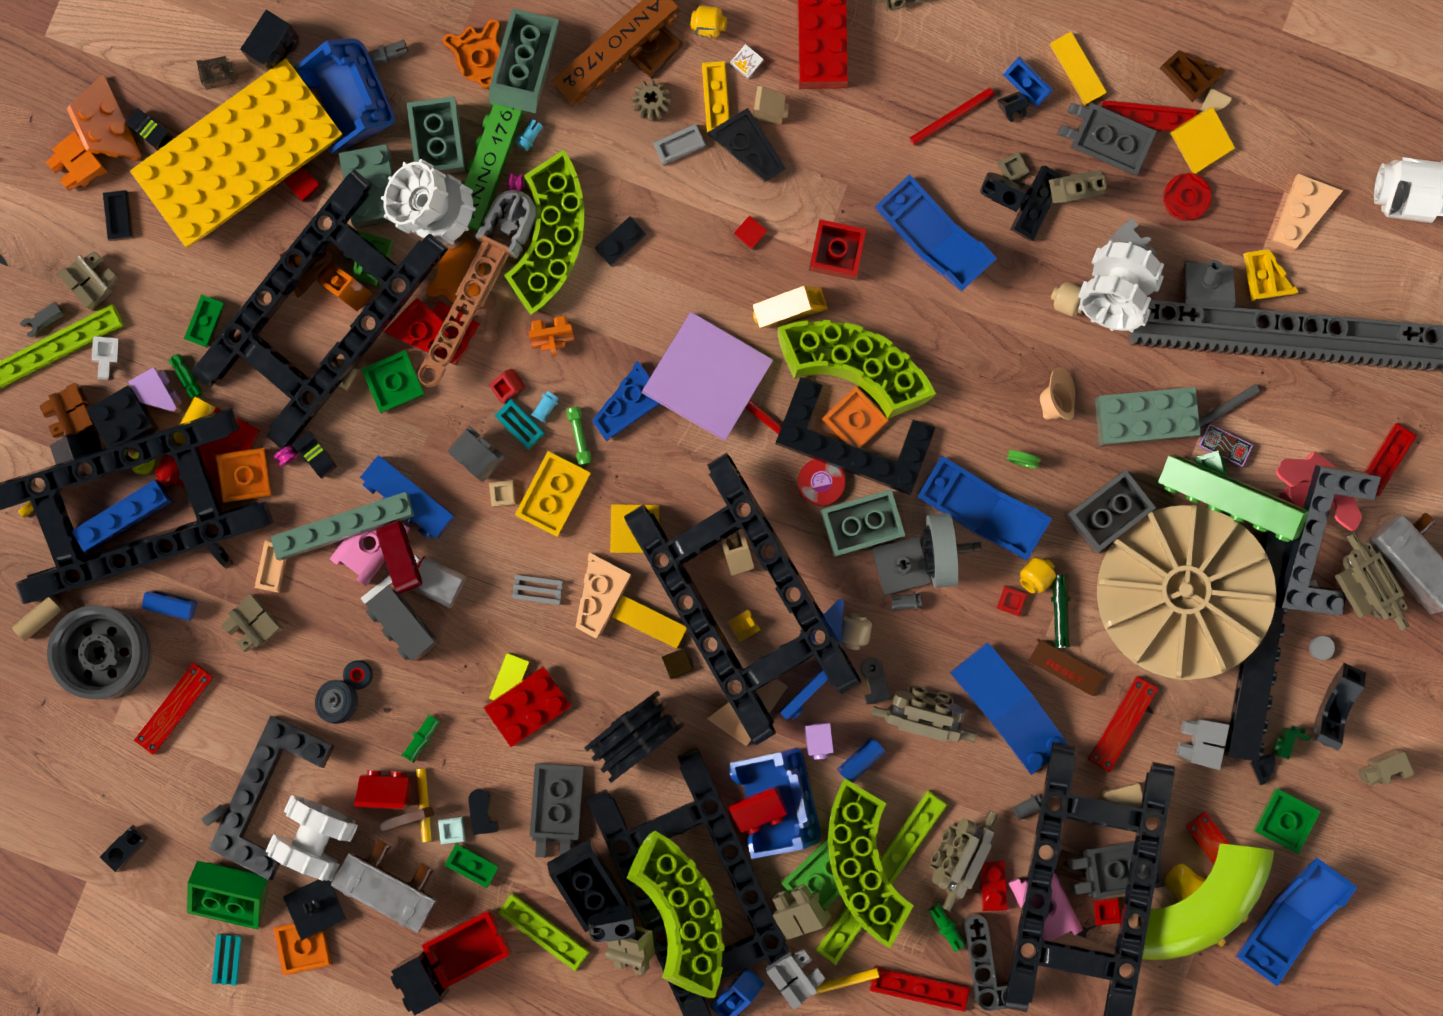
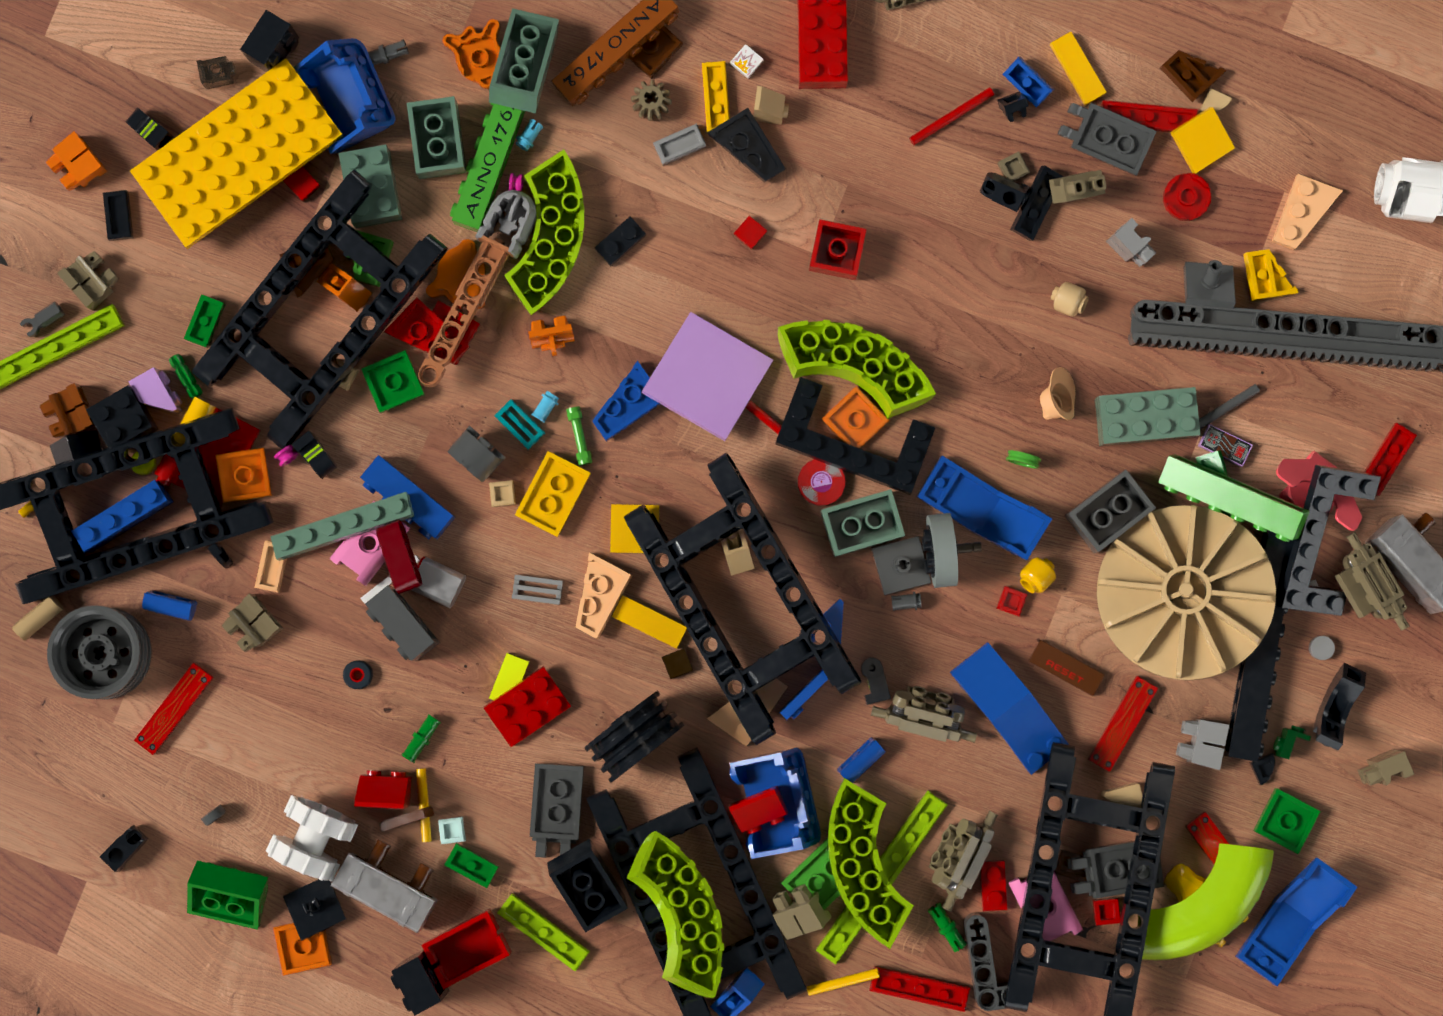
orange wing [67,75,142,161] -> none
white plate [91,336,118,380] -> none
black plate [209,716,334,880] -> none
teal tile [212,934,242,986] -> none
black wheel [315,680,358,724] -> none
white piece [381,159,476,245] -> none
black leg [468,788,499,835] -> none
red slope [488,368,525,404] -> none
black leg [588,905,636,942] -> none
dark tan hips [605,926,655,975] -> none
yellow head [691,5,727,38] -> none
yellow tile [728,610,760,642] -> none
slope [753,286,828,328] -> none
light grey hips [766,949,825,1010] -> none
lavender brick [804,722,834,760] -> none
tan head [841,613,872,650] -> none
blue windscreen [874,174,997,291] -> none
dark grey pin [1012,794,1041,821] -> none
dark green pin [1051,574,1071,648] -> none
white piece [1078,241,1164,332] -> none

